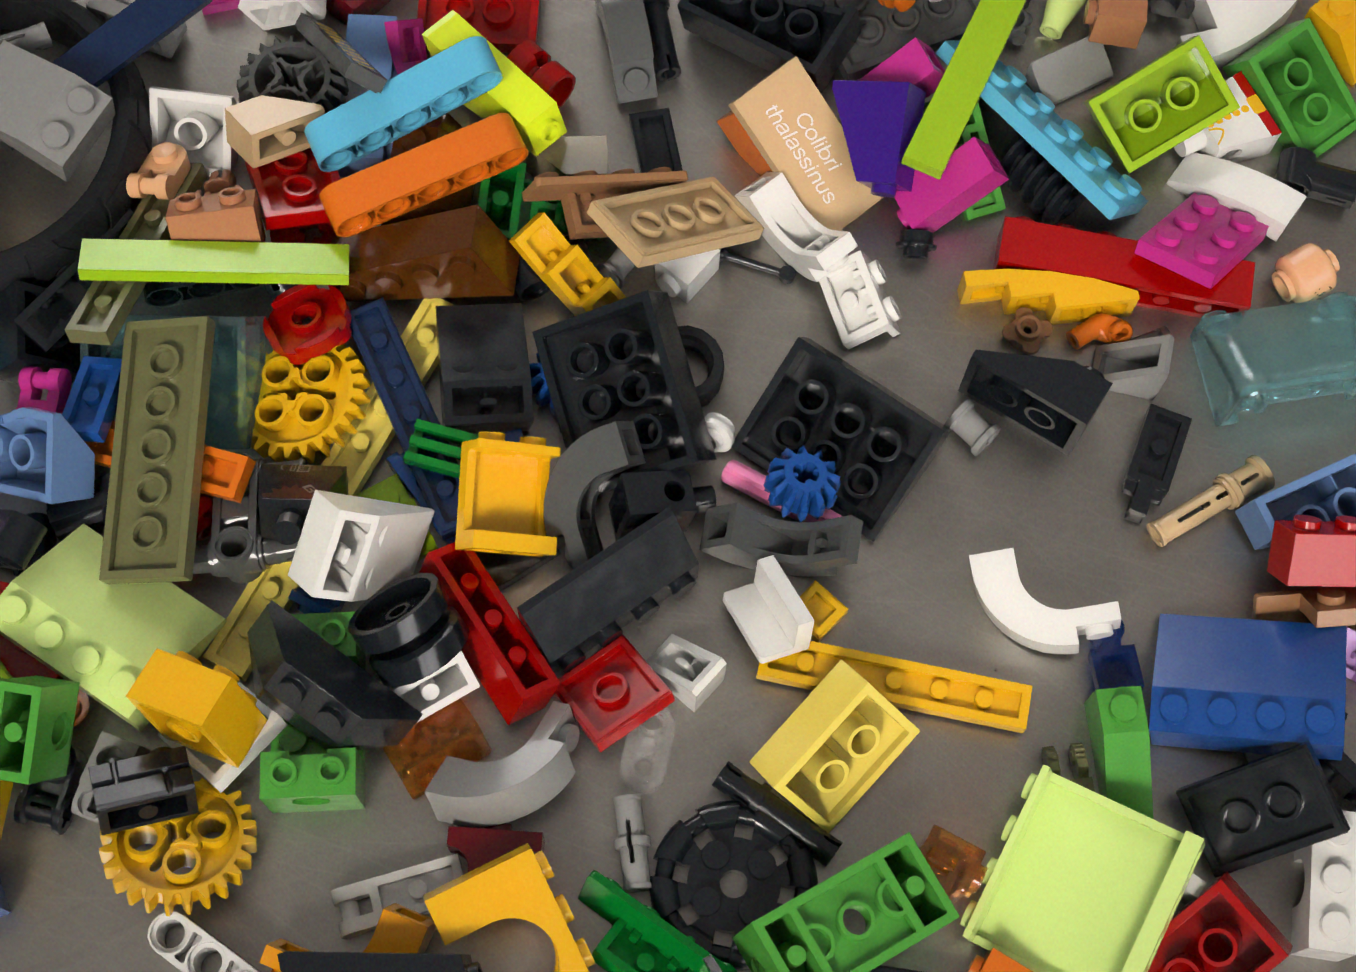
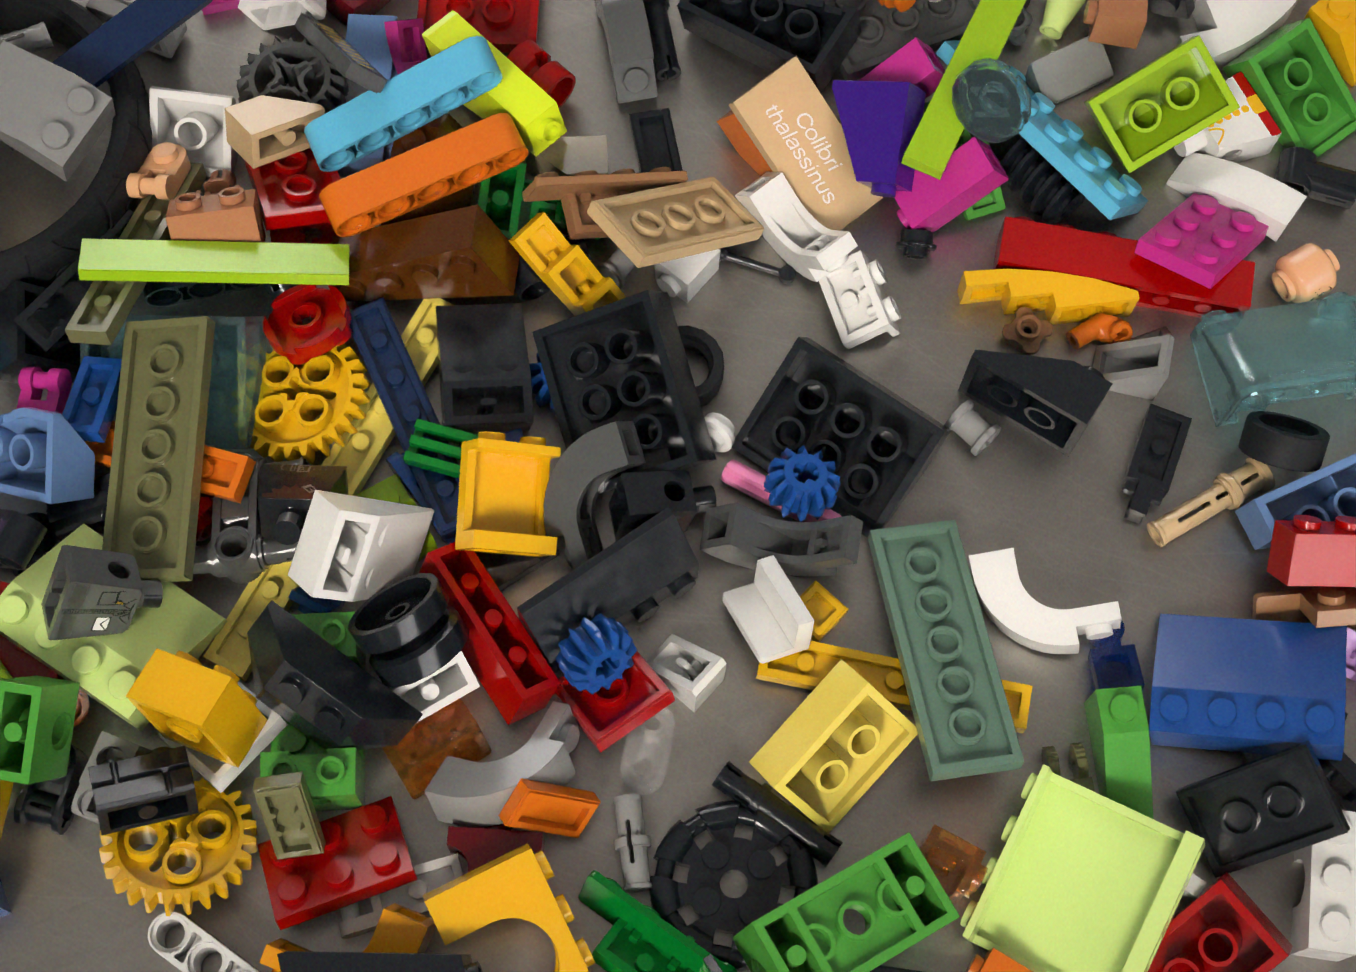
none -> dark grey torso [41,545,163,640]
none -> olive plate [253,771,326,860]
none -> red plate [257,796,418,930]
none -> orange tile [498,778,601,838]
none -> blue gear [555,613,637,694]
none -> sand green plate [868,520,1024,782]
none -> clear light blue tile [952,58,1031,143]
none -> black tyre [1238,411,1330,472]

